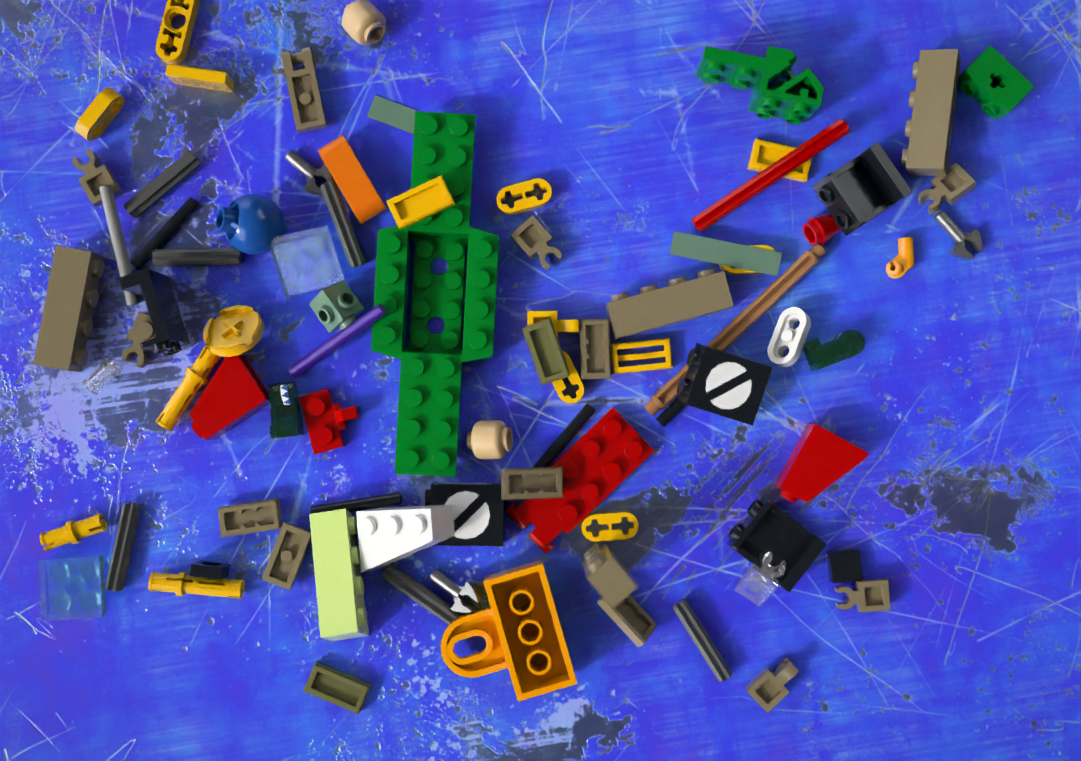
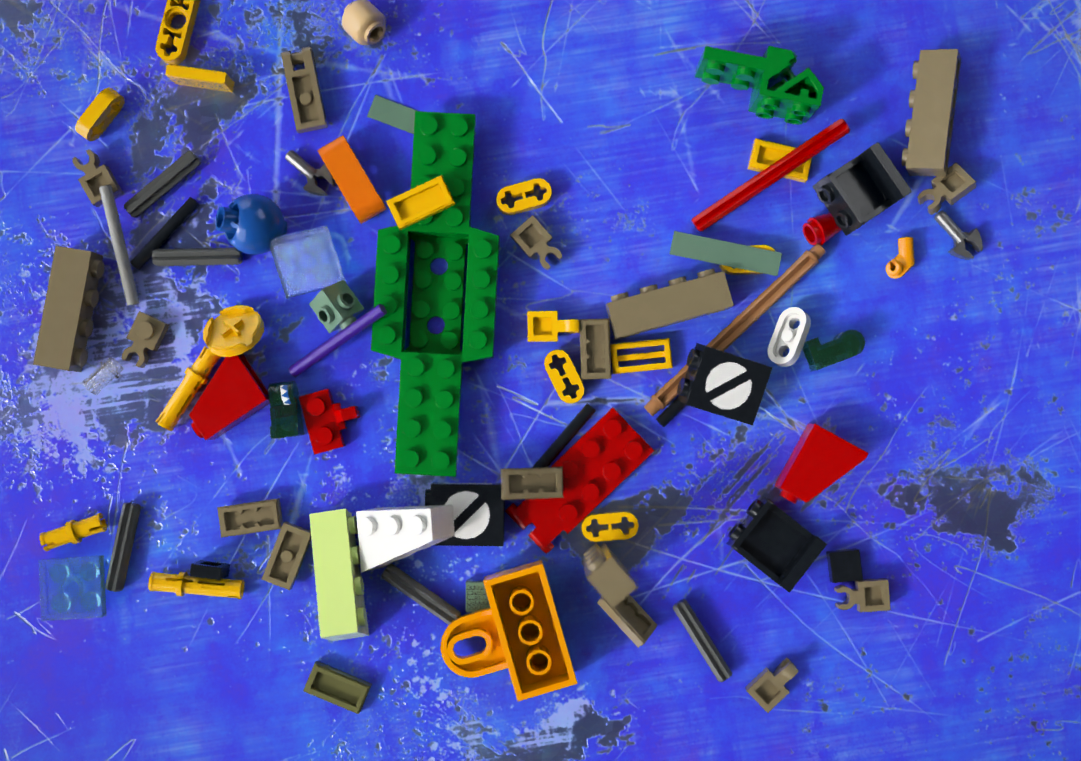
black panel [118,268,190,356] -> none
black piece [311,492,402,514] -> none
dark grey axle [321,181,365,268] -> none
flat silver bar [429,569,482,613] -> none
tan head [467,420,513,460] -> none
olive tile [522,318,570,385] -> none
clear plate [735,552,786,607] -> none
green brick [958,45,1034,120] -> none

